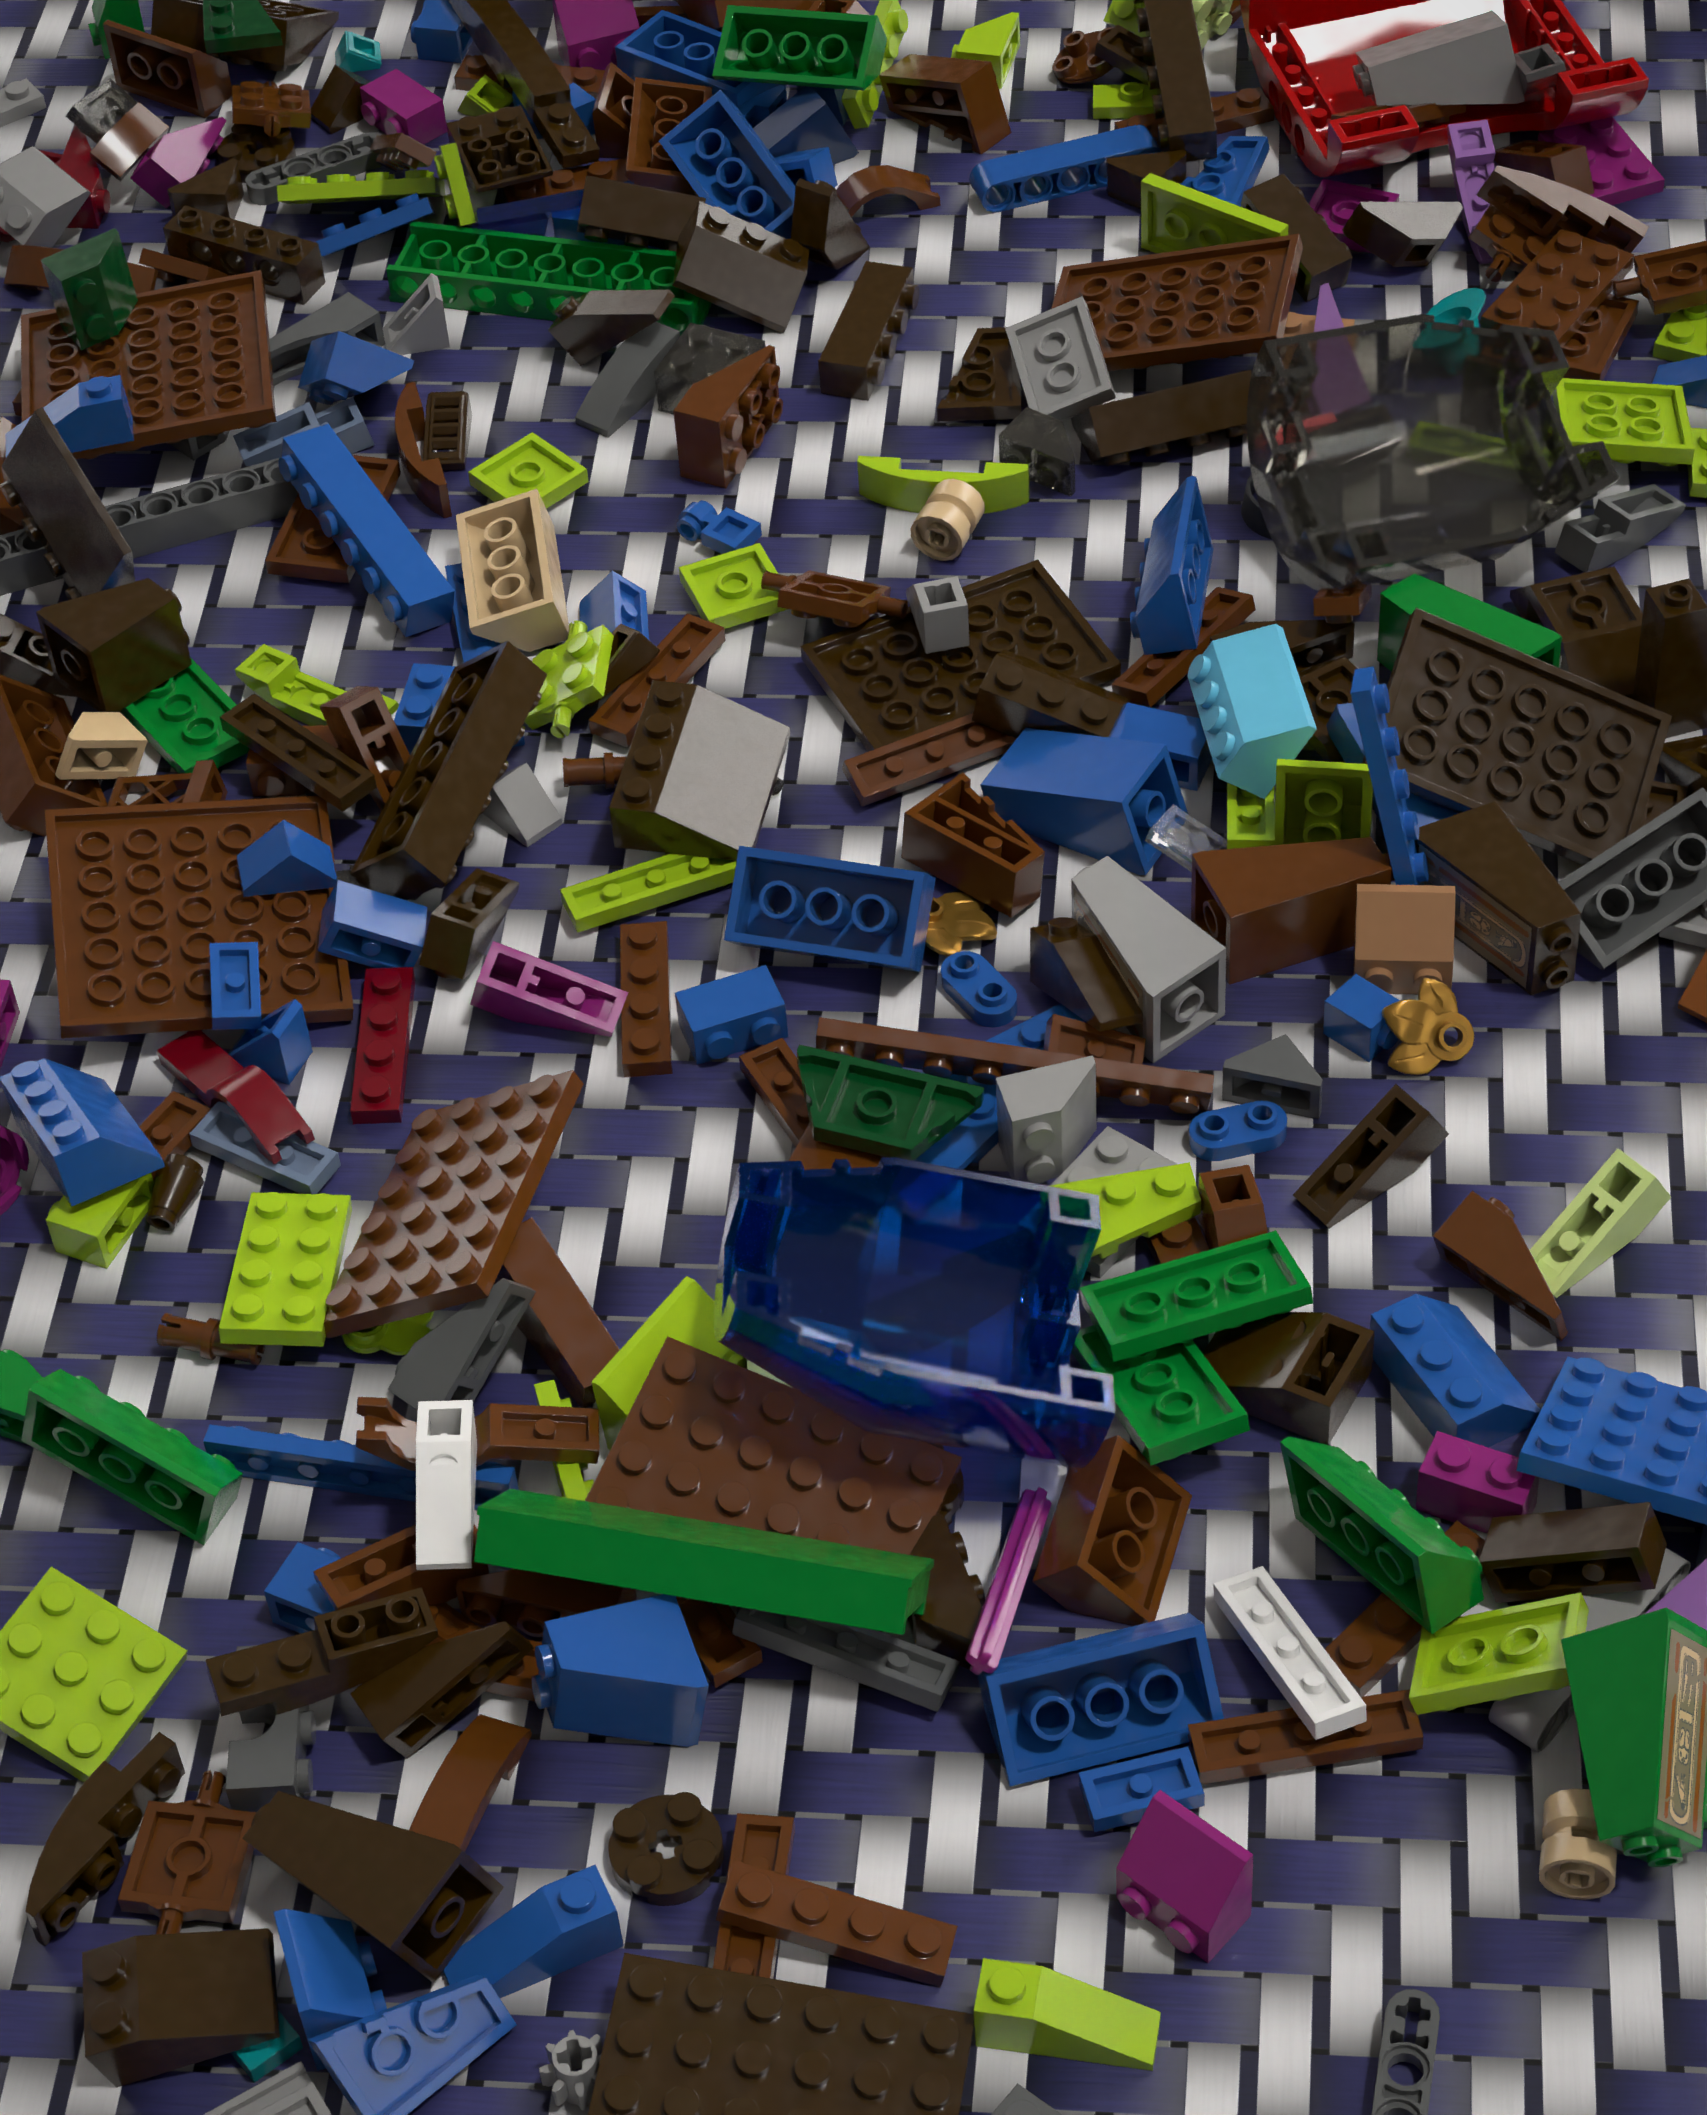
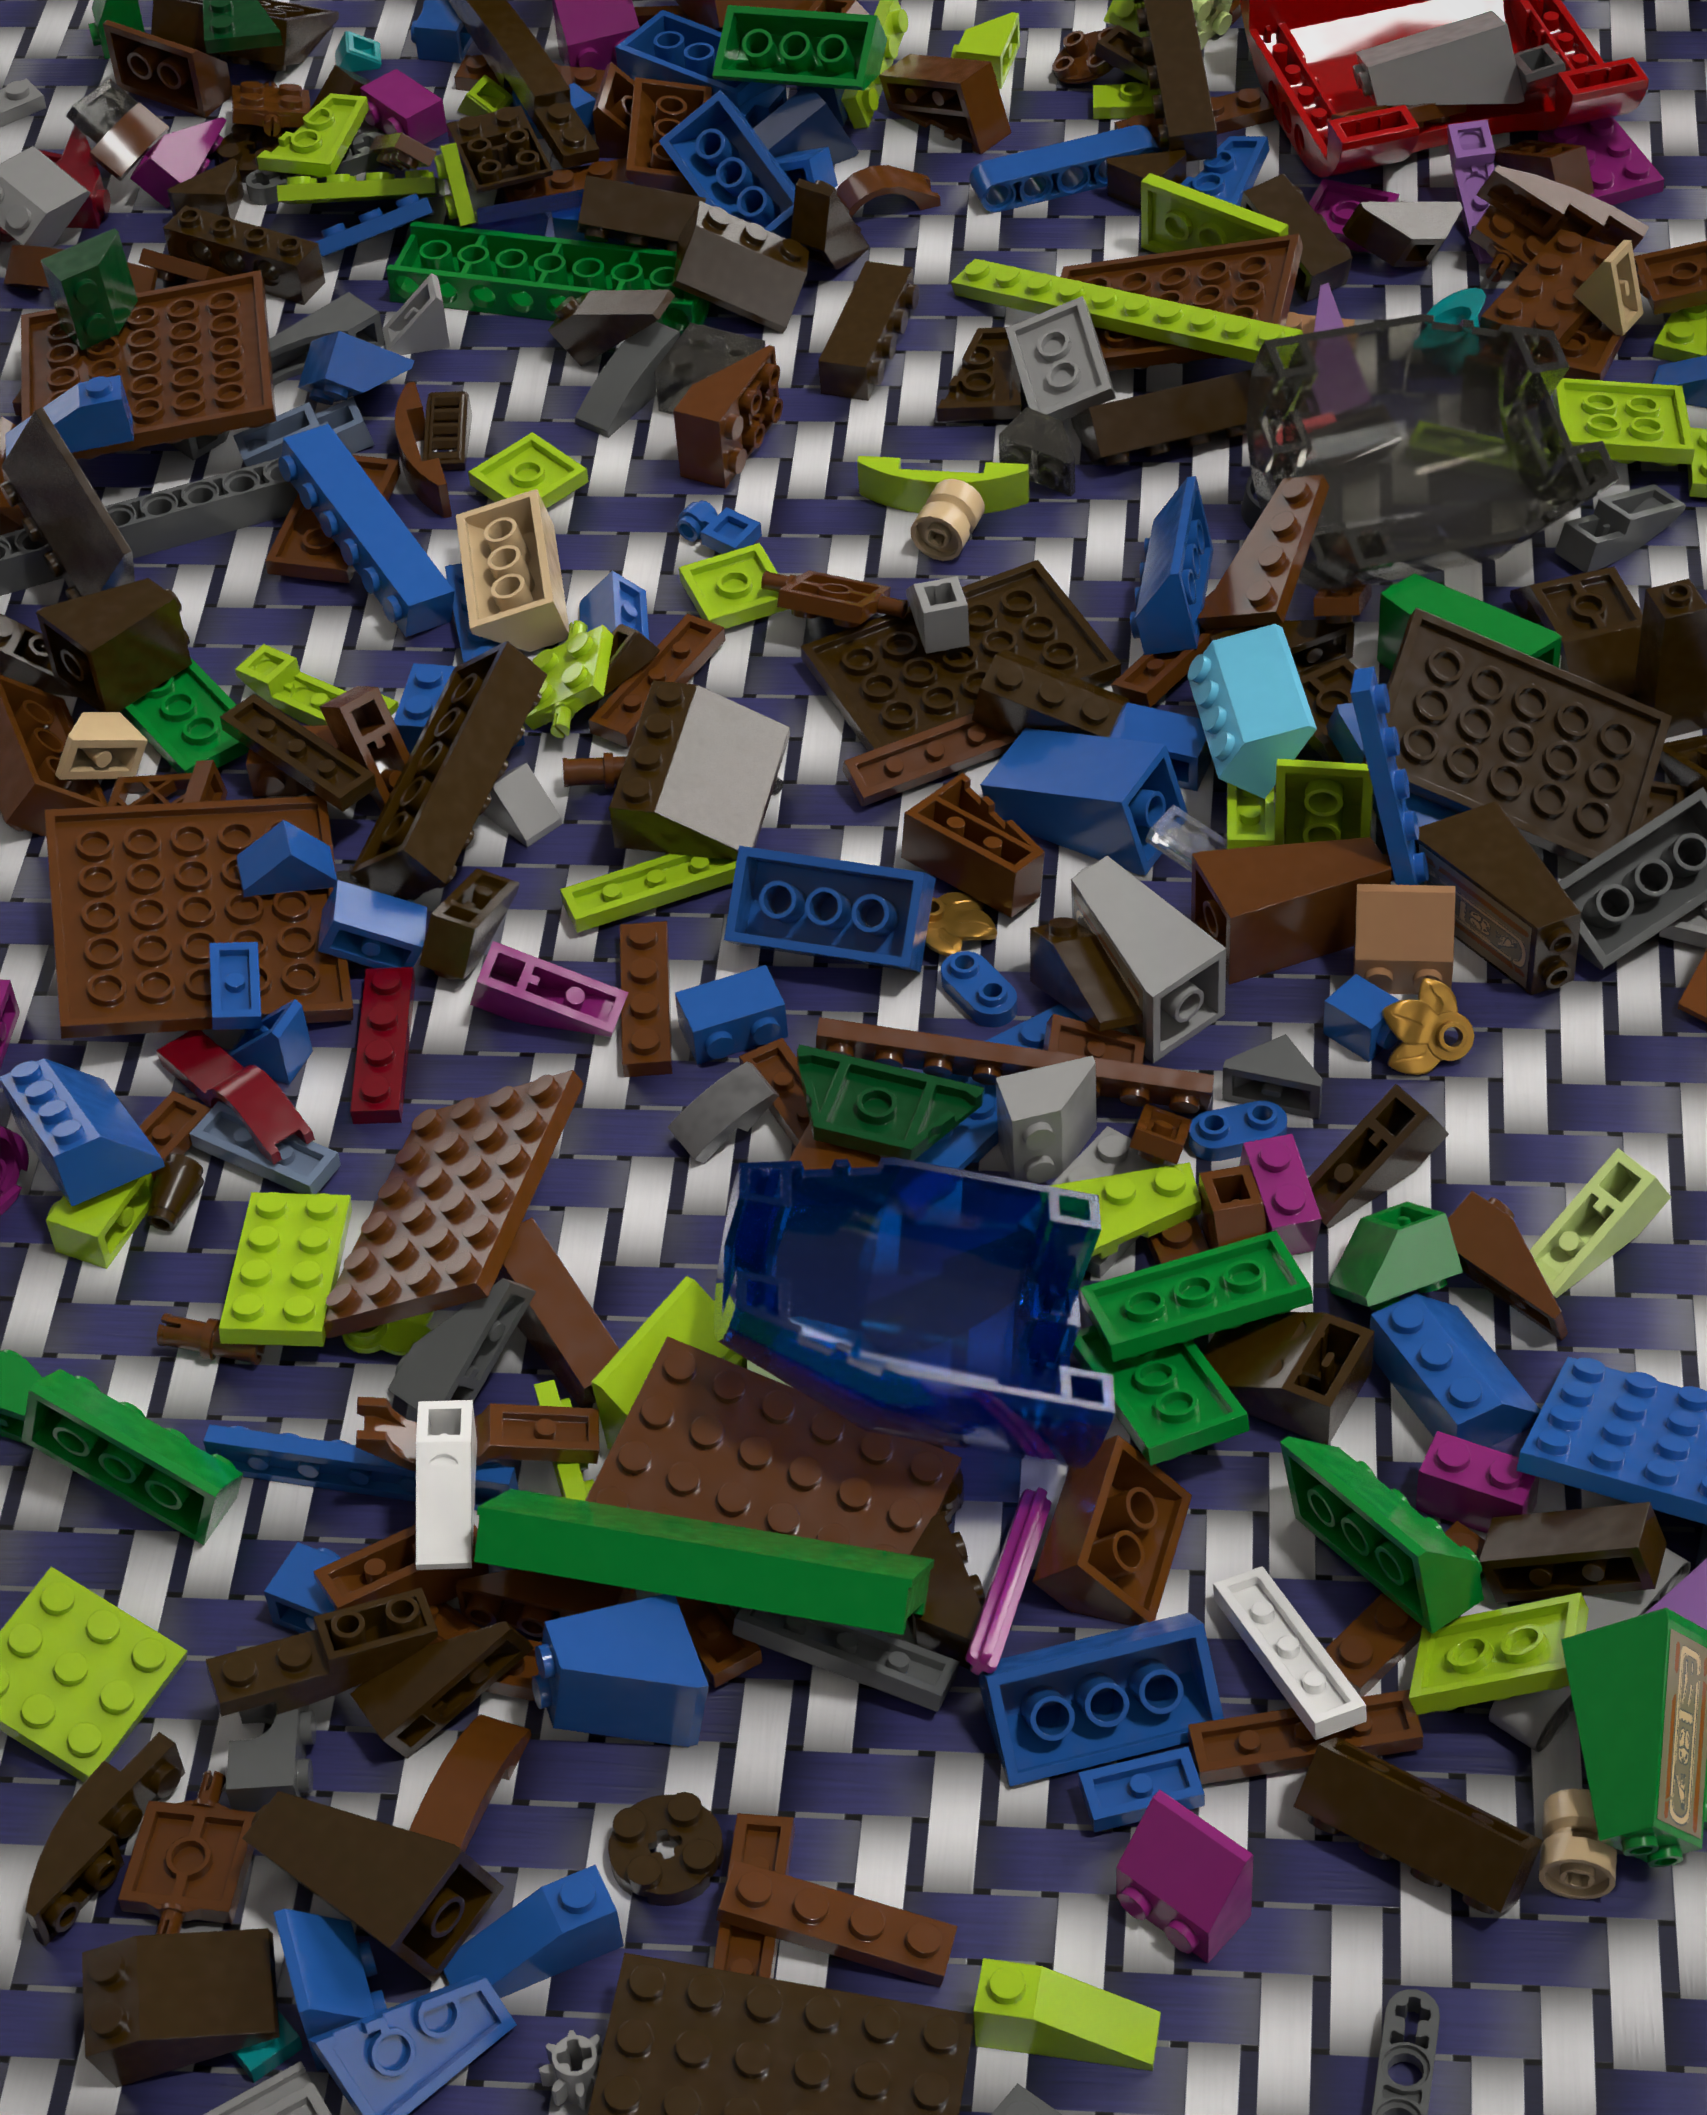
none -> lime wing [257,93,369,178]
none -> flat silver slope [668,1061,779,1163]
none -> lime plate [951,259,1306,369]
none -> reddish brown plate [1129,1103,1192,1165]
none -> reddish brown wing [1197,474,1330,630]
none -> magenta brick [1239,1134,1322,1255]
none -> dark brown brick [1293,1737,1543,1914]
none -> green slope [1328,1201,1463,1310]
none -> tan slope [1573,240,1644,336]

